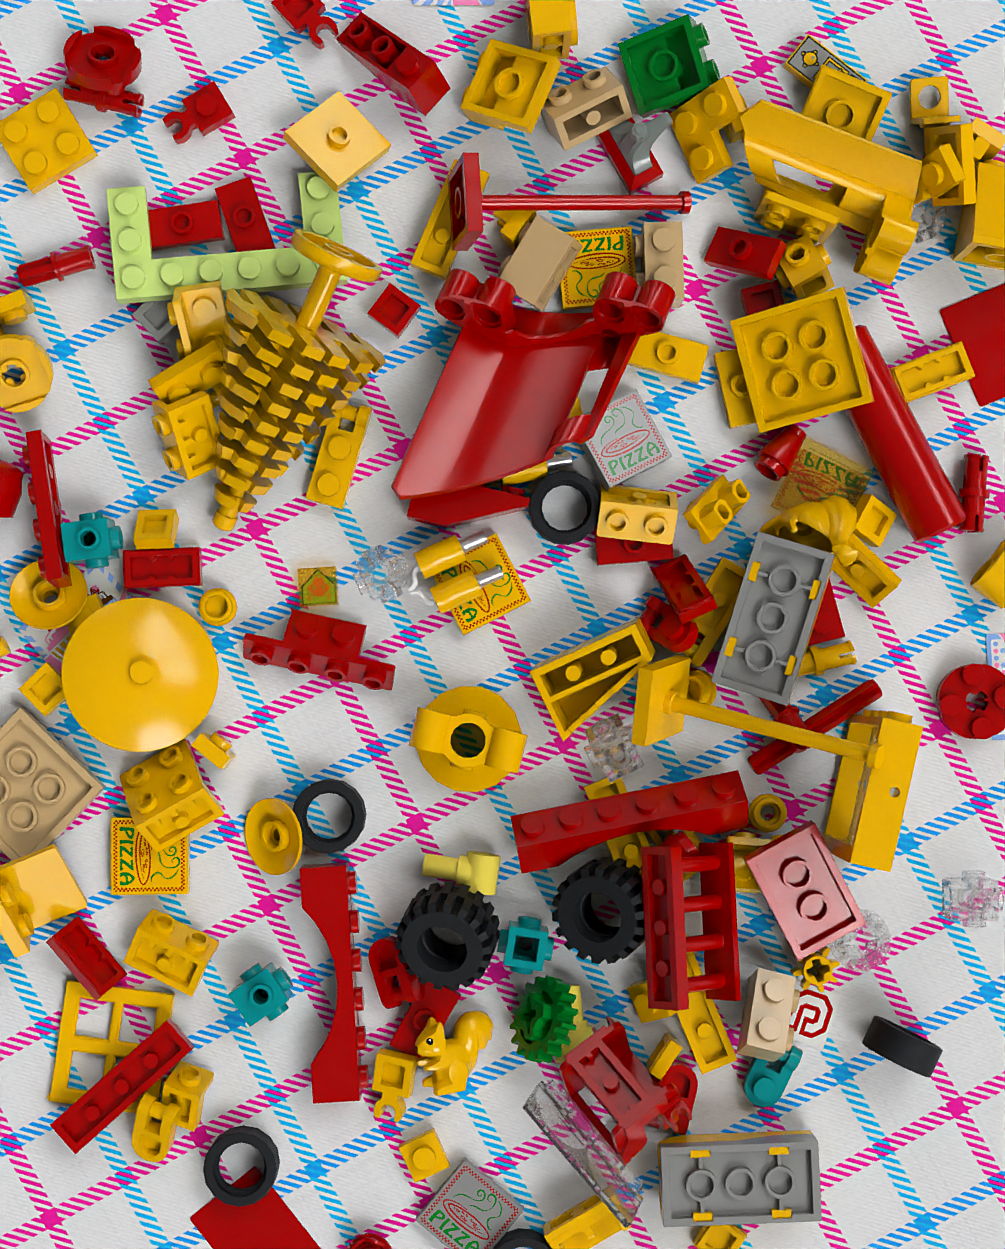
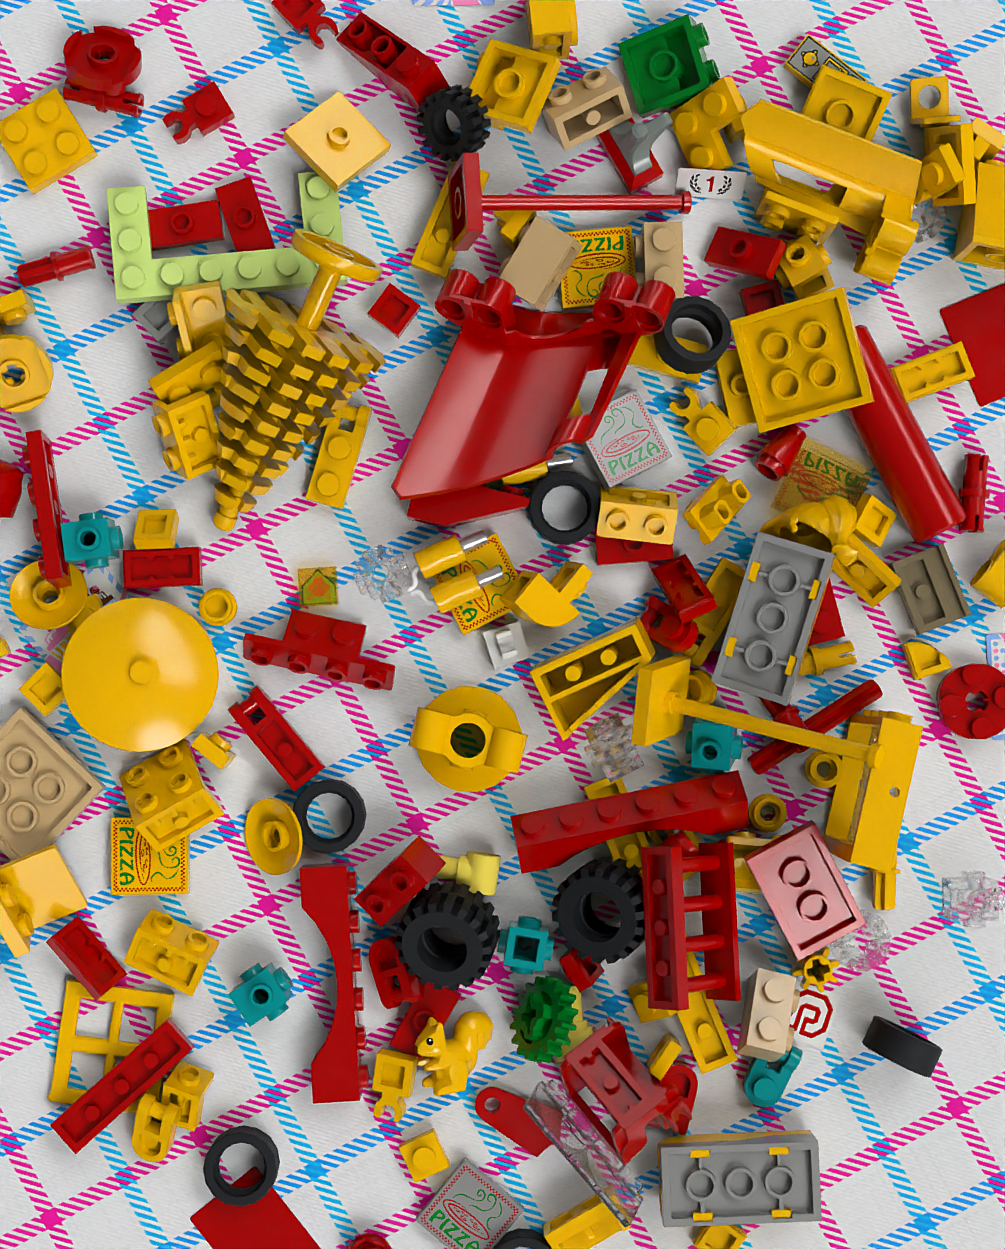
none -> red plate [228,685,326,792]
none -> red brick [354,836,446,927]
none -> black tyre [417,85,491,162]
none -> red piece [475,1087,560,1157]
none -> white tile [483,621,531,669]
none -> yellow brick [499,561,593,627]
none -> red plate [559,947,604,992]
none -> black tyre [653,296,732,374]
none -> yellow plate [669,387,738,456]
none -> white sticker [674,167,747,200]
none -> teal brick [685,718,743,774]
none -> yellow plate [804,750,843,788]
none -> yellow axle [869,837,900,911]
none -> dark tan plate [888,543,971,635]
none -> yellow tile [901,642,952,680]

